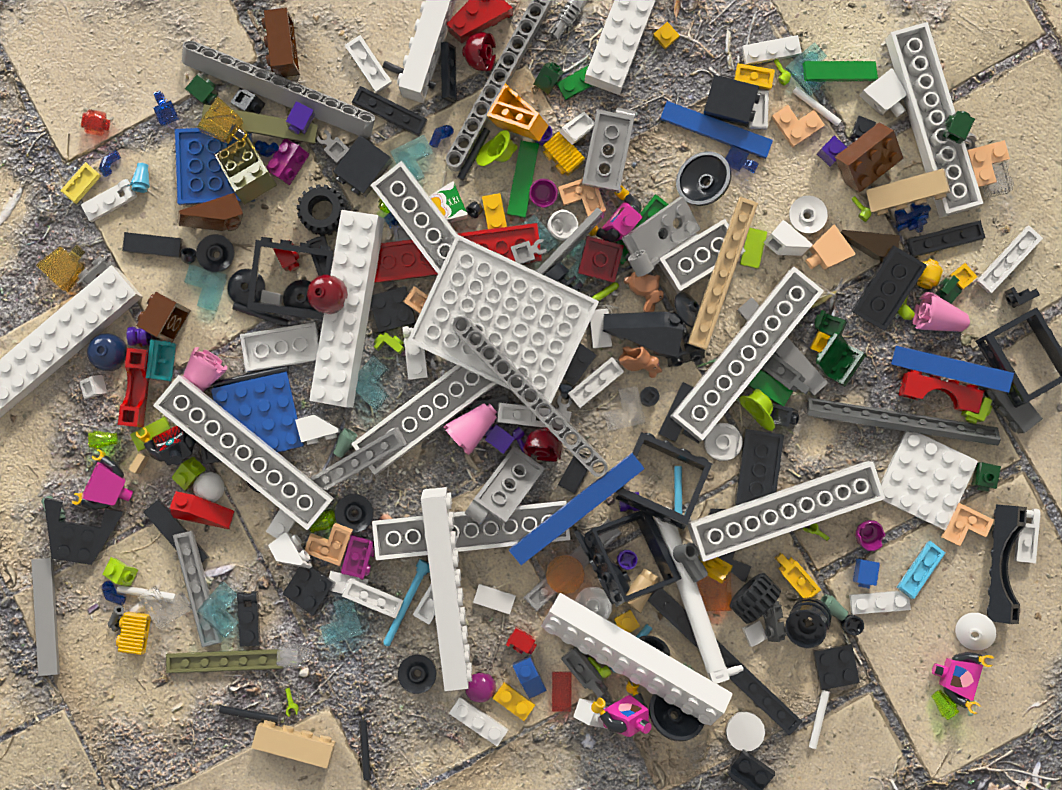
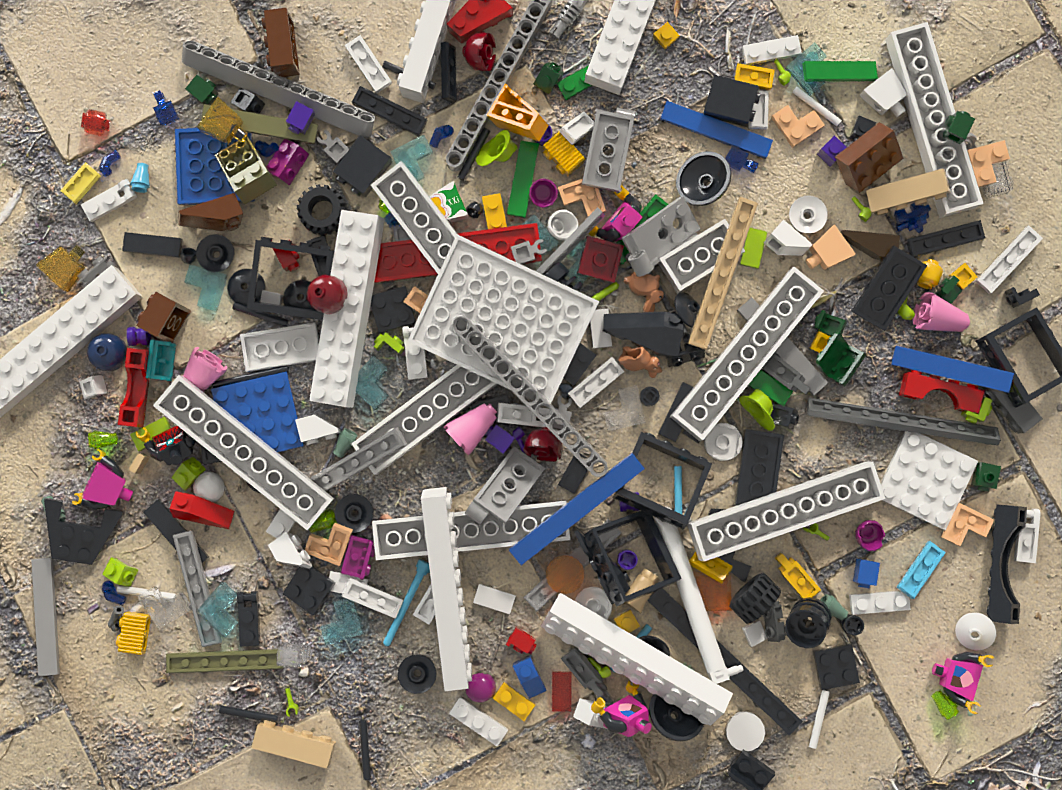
dark grey piece [673,543,708,582] -> none

